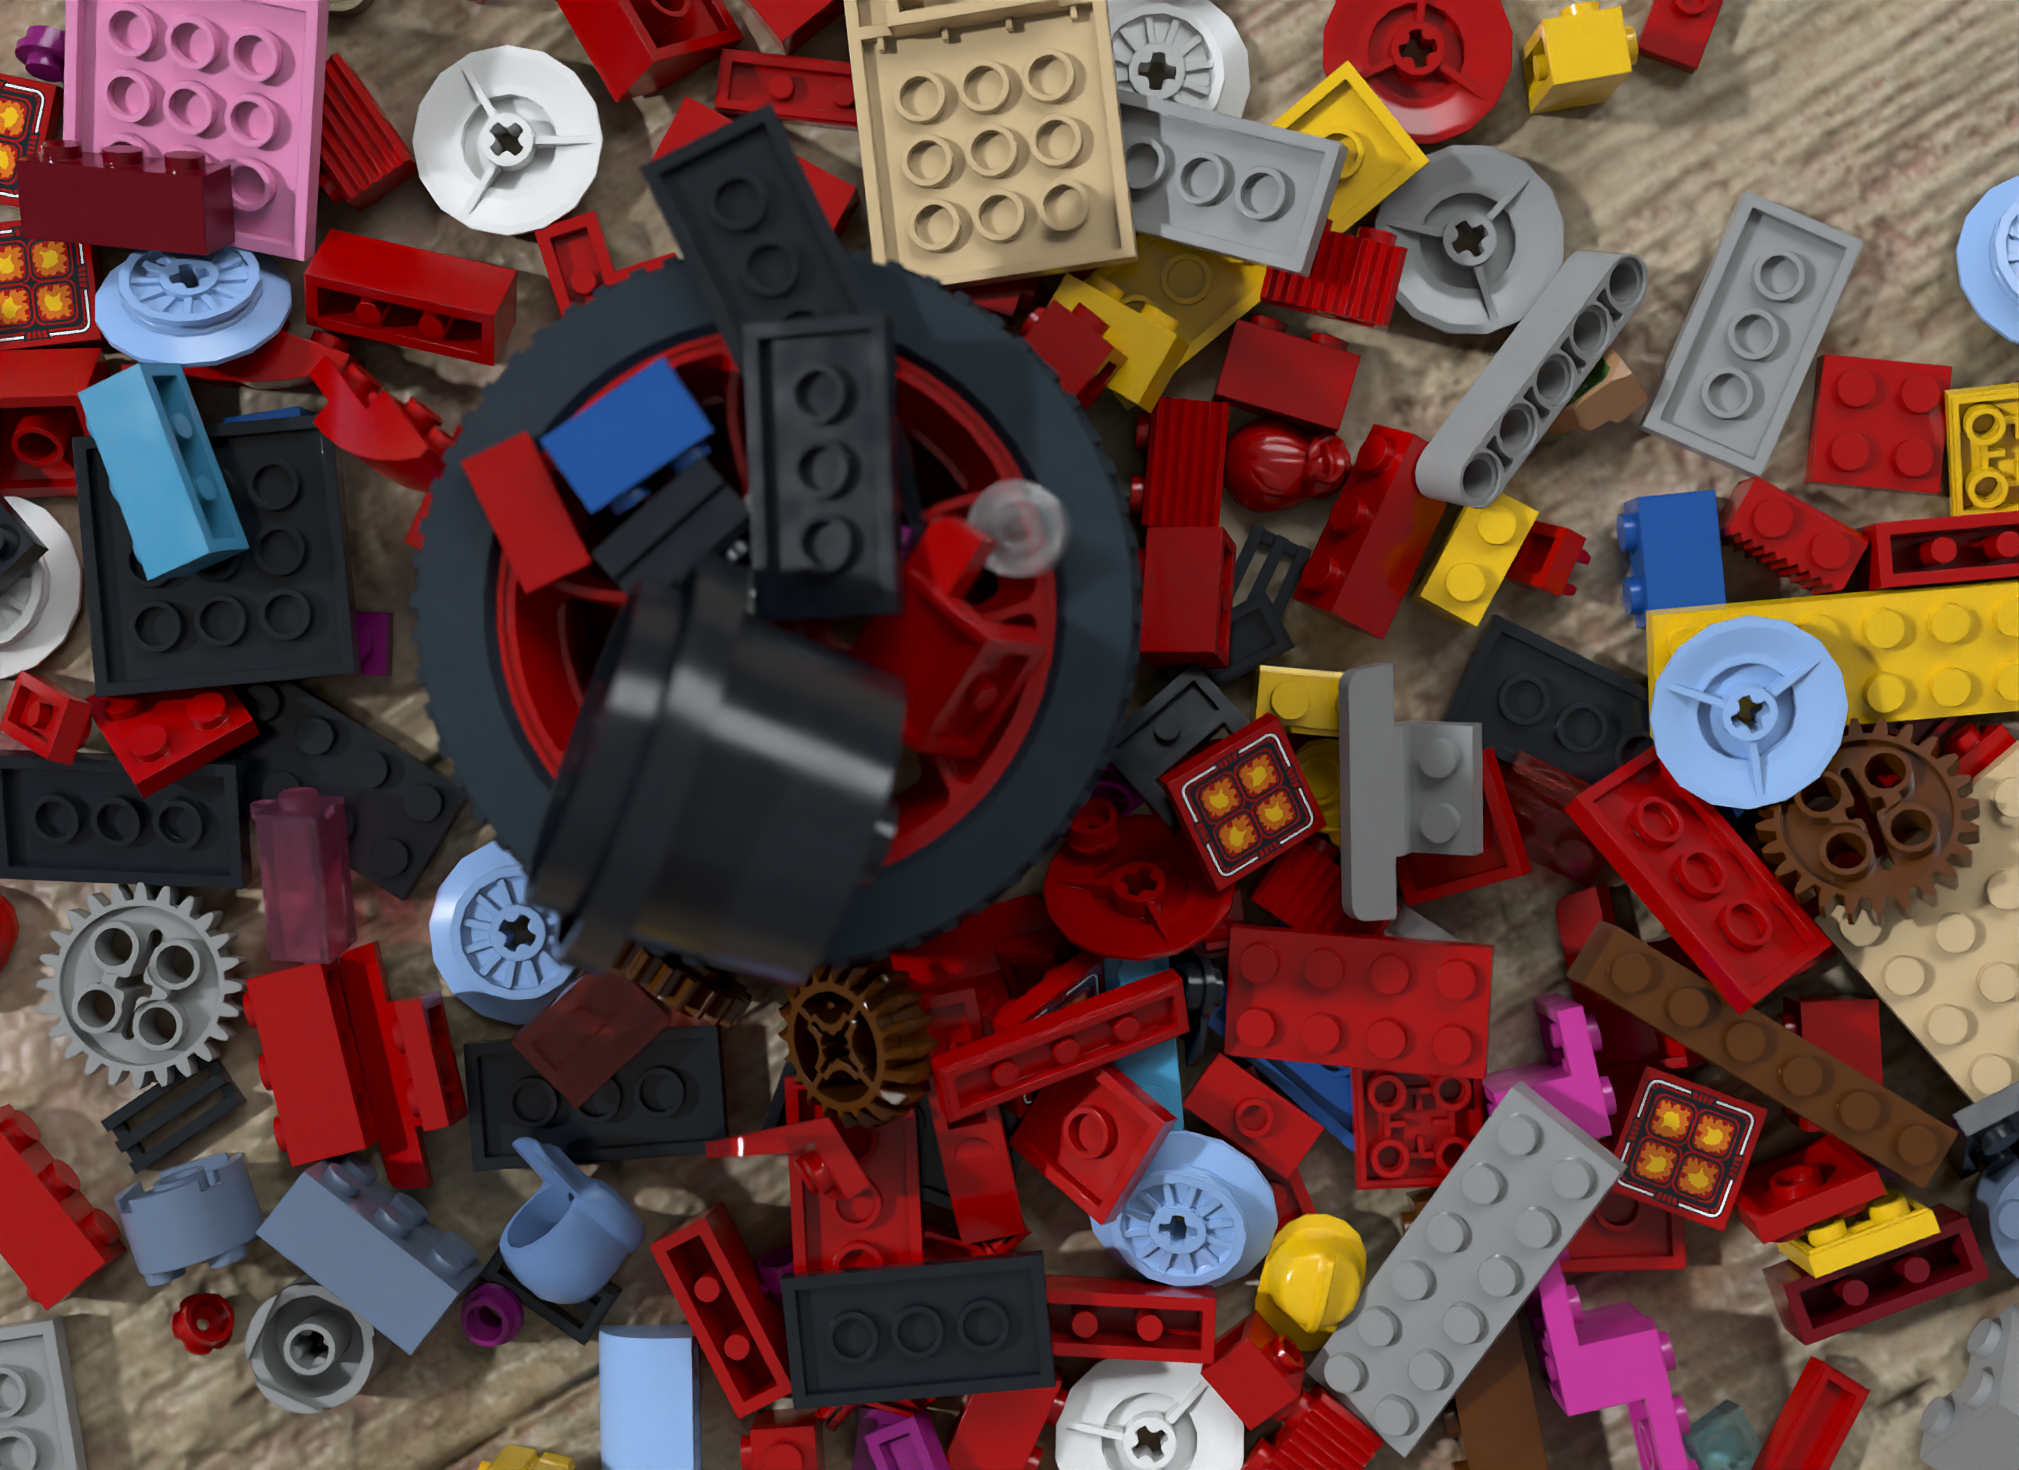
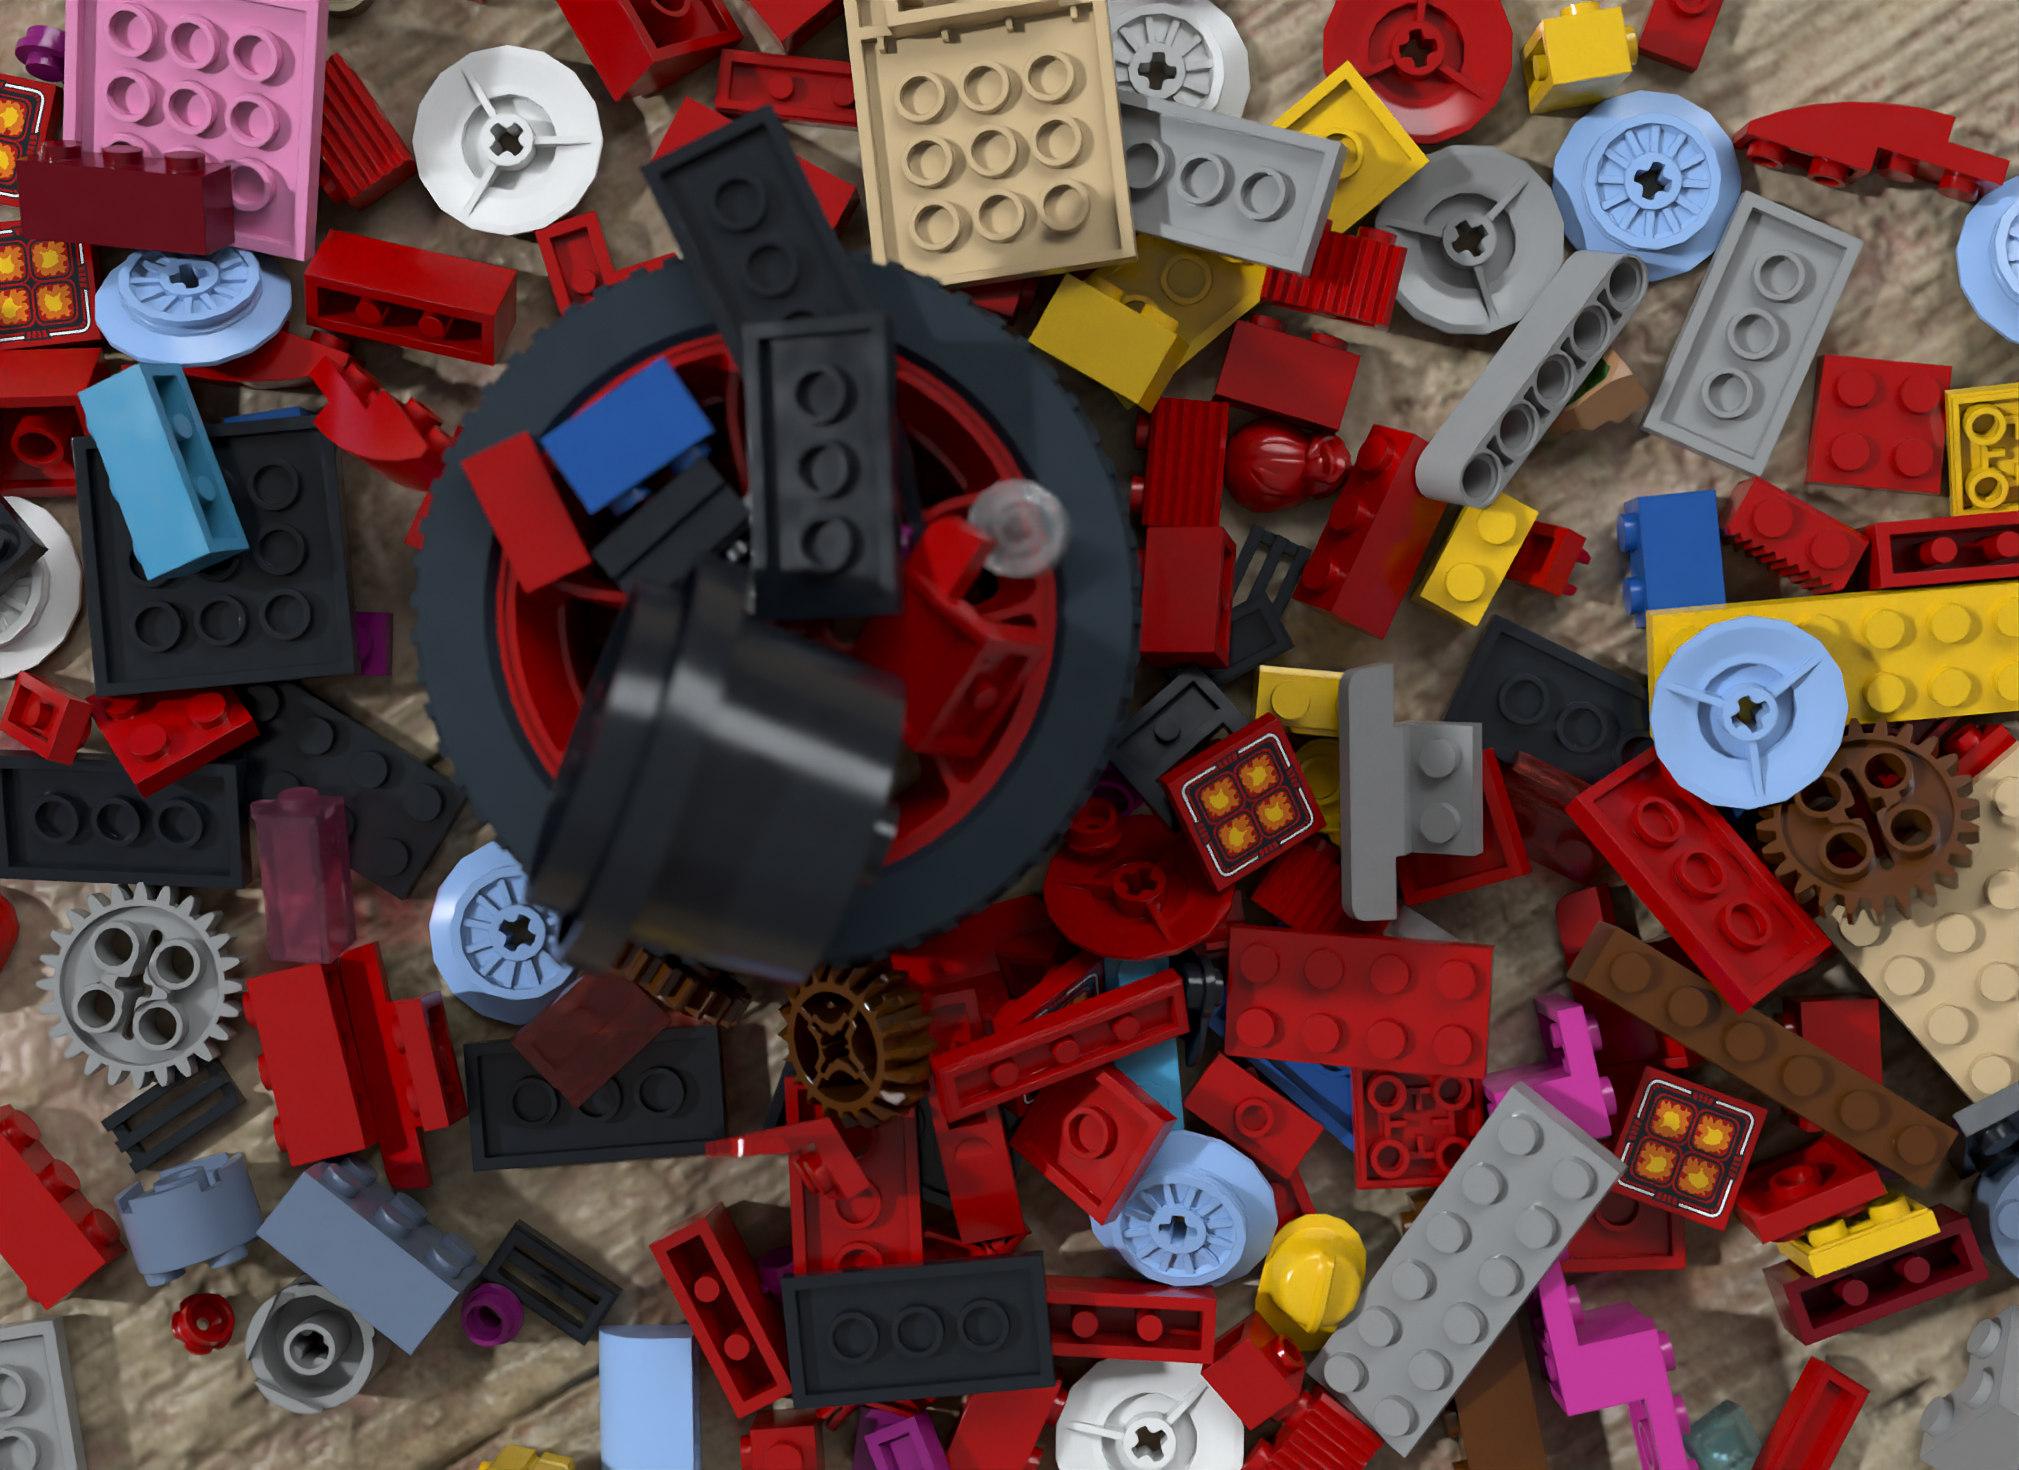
medium blue piece [499,1137,646,1304] -> none
red brick [1018,299,1128,410] -> none
none -> light blue piece [1551,90,1742,282]
none -> red slope [1732,101,2010,201]

